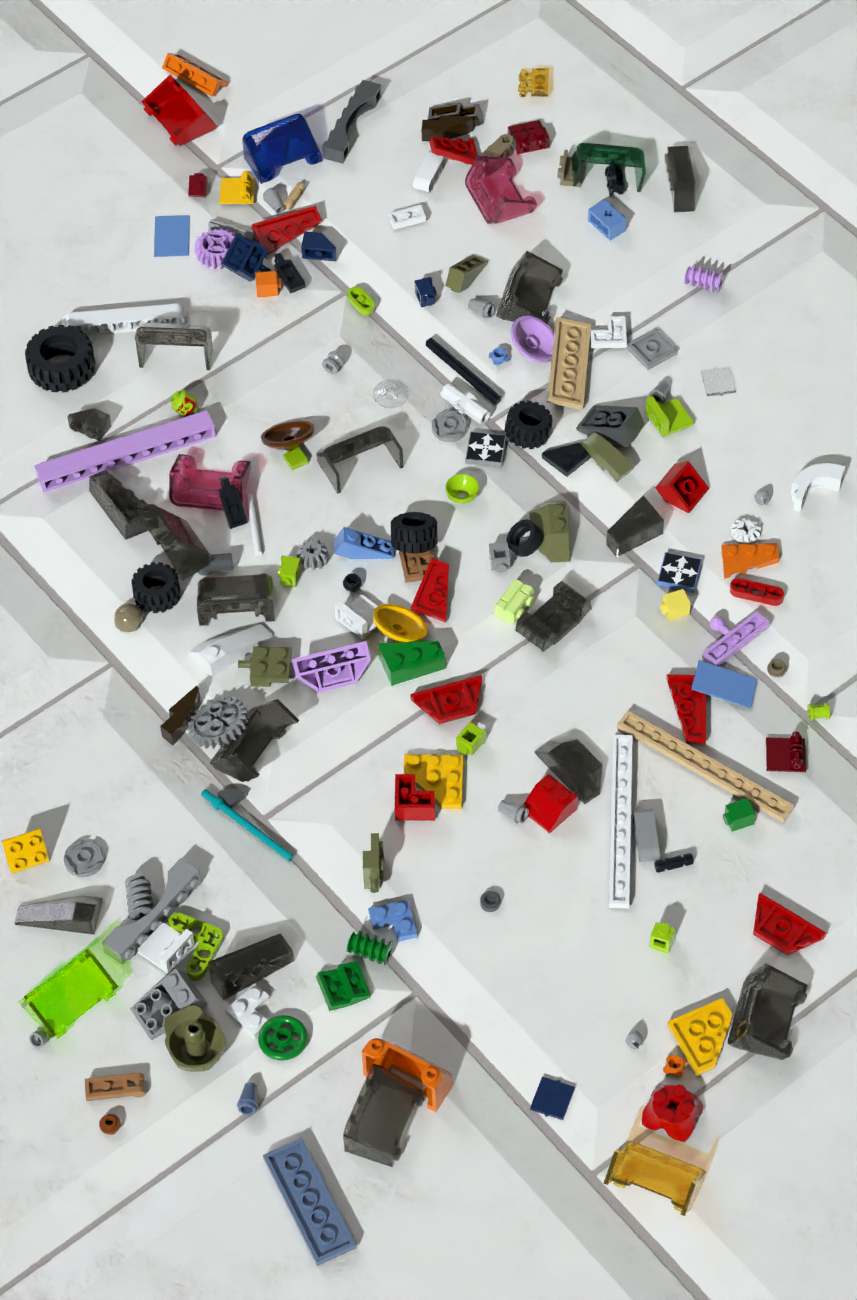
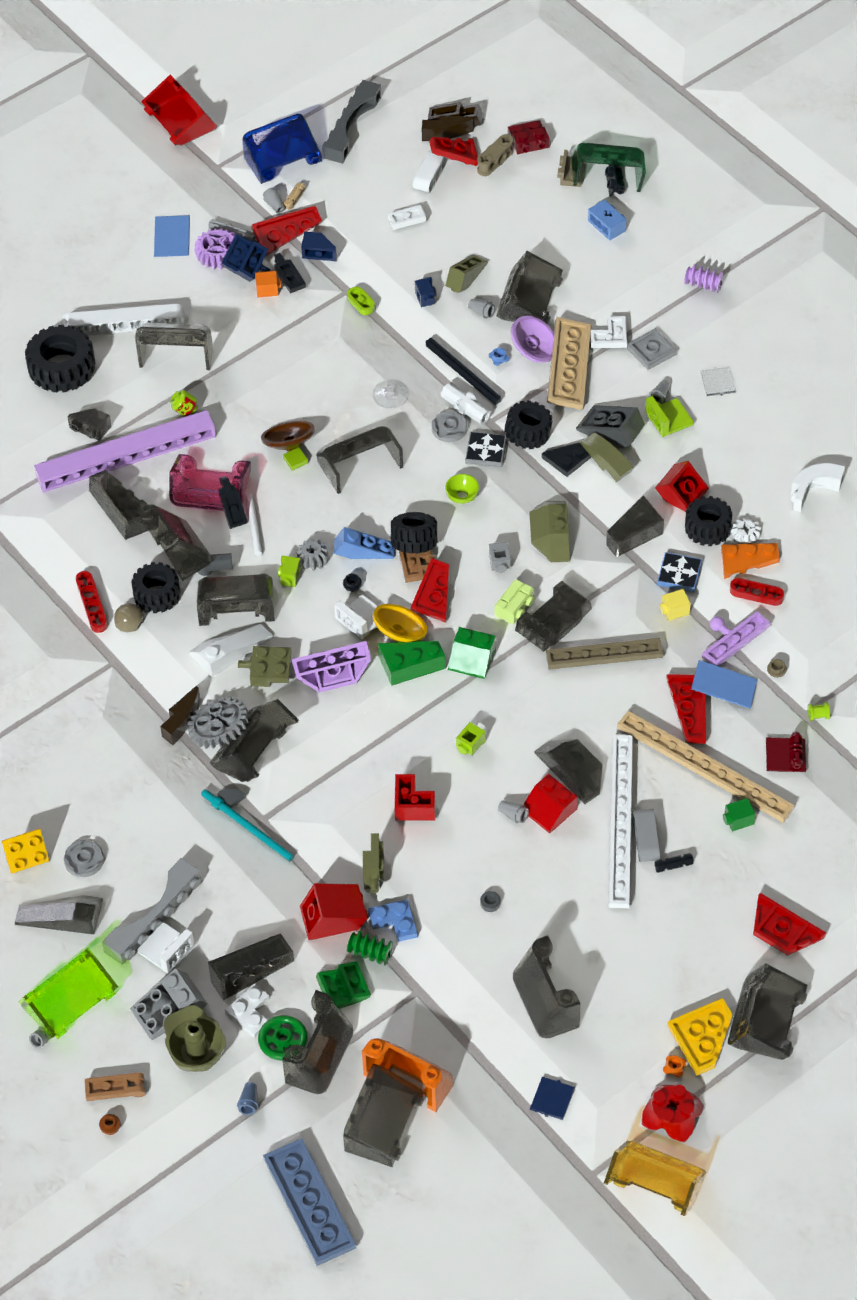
light grey piece [125,874,153,920] -> none
orange fence [162,53,228,97] -> none
lime beam [168,913,224,981] -> none
dark red bracket [188,173,208,198] -> none
yellow hinge [219,171,255,204] -> none
light grey wheel [322,351,344,374] -> none
yellow plate [404,754,463,809] -> none
red wing [410,675,482,724] -> none
clear pink windscreen [465,156,537,224] -> none
black tyre [506,519,543,557] -> none
clear yellow plate [518,68,549,97] -> none
light grey hinge [625,1031,643,1049] -> none
lime brick [649,922,676,954] -> none
clear smoke wedge [664,146,695,212] -> none
light grey hinge [754,491,770,506] -> none
none -> red beam [76,571,108,633]
none -> clear smoke windscreen [282,990,353,1094]
none -> red slope [300,883,368,940]
none -> slope [448,627,496,679]
none -> clear smoke windscreen [513,935,580,1039]
none -> dark tan plate [546,638,663,670]
none -> black tyre [685,496,733,546]

